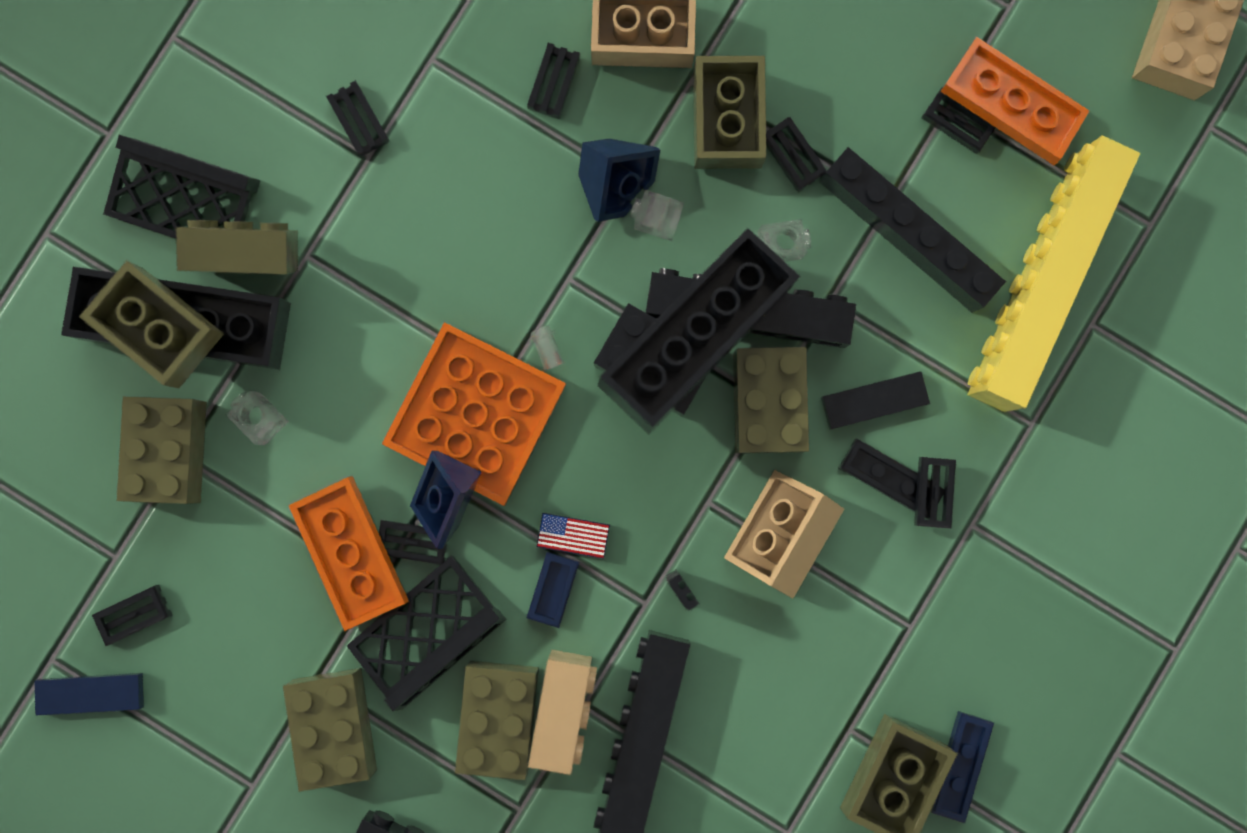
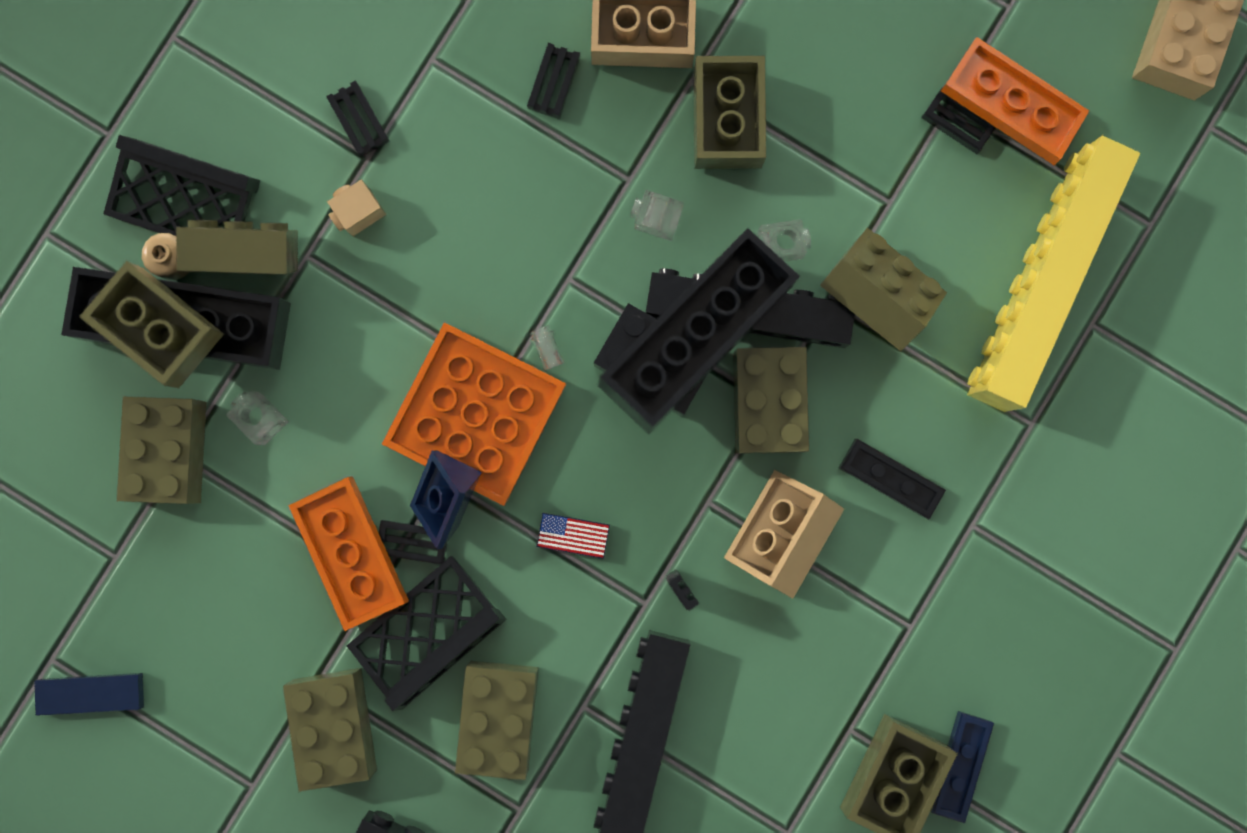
black tile [92,585,173,646] -> none
dark blue tile [526,551,580,628] -> none
tan brick [528,650,597,775] -> none
dark blue slope [578,138,661,222] -> none
black tile [766,116,827,193] -> none
black brick [819,147,1006,313] -> none
black tile [821,371,930,430] -> none
black tile [914,457,956,529] -> none
none -> tan head [142,233,190,280]
none -> tan brick [327,179,387,236]
none -> olive brick [820,227,947,351]

